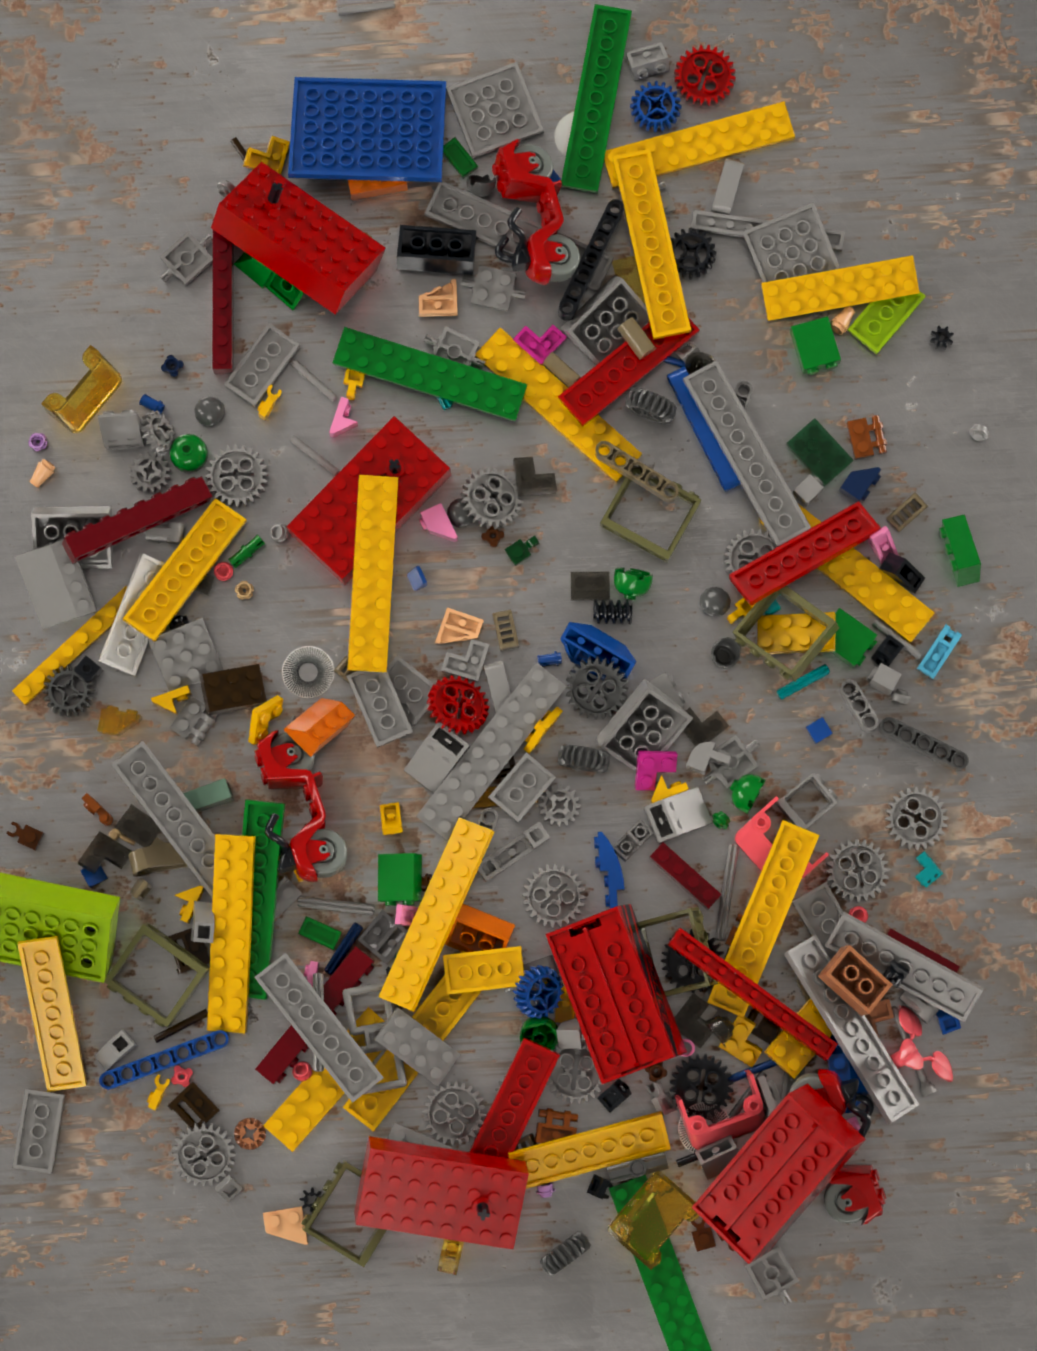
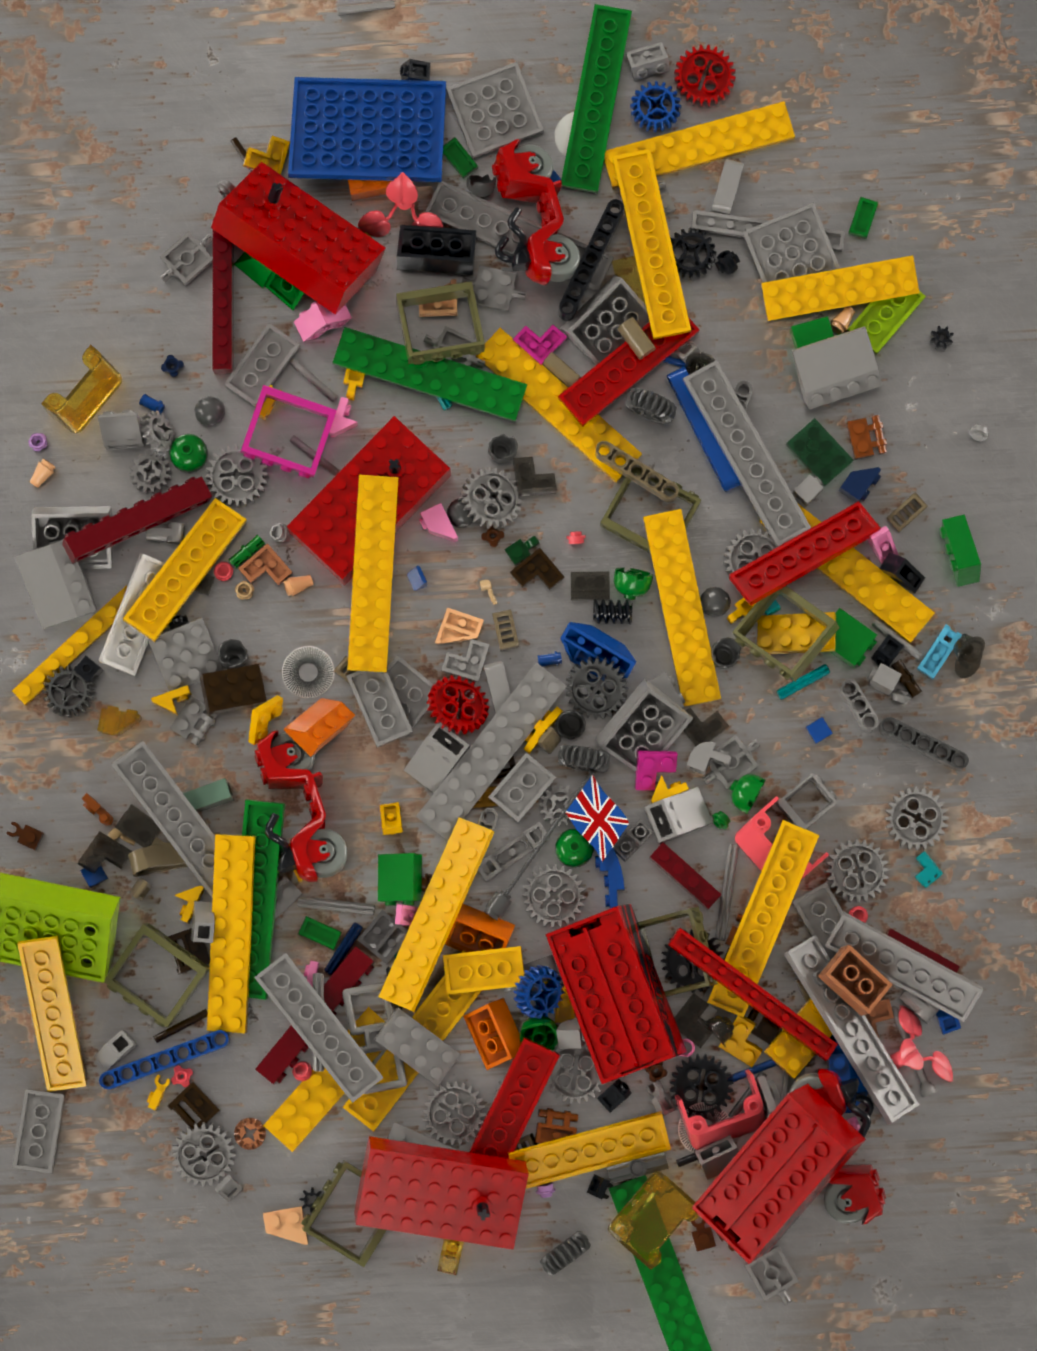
black tile [882,960,909,988] -> none
none -> dark grey hair [218,639,248,669]
none -> nougat plate [238,543,293,586]
none -> dark pink window [240,385,337,479]
none -> light nougat cone [283,574,313,596]
none -> bright pink brick [294,302,352,342]
none -> coral plant [358,172,444,237]
none -> olive window [396,281,485,365]
none -> black bracket [400,59,430,81]
none -> orange slope [463,998,520,1070]
none -> tan hand [480,579,498,605]
none -> flag [484,770,629,921]
none -> dark grey hair [488,434,518,463]
none -> dark brown plate [510,548,565,590]
none -> dark tan slope [538,726,561,754]
none -> green cylinder [555,829,594,868]
none -> dark grey hair [556,710,586,740]
none -> coral plate [566,531,586,544]
none -> yellow plate [643,509,721,707]
none -> black gear [715,250,740,274]
none -> light grey slope [792,326,882,410]
none -> green tile [848,197,879,239]
none -> dark brown pin [891,659,922,698]
none -> clear smoke piece [953,633,985,678]

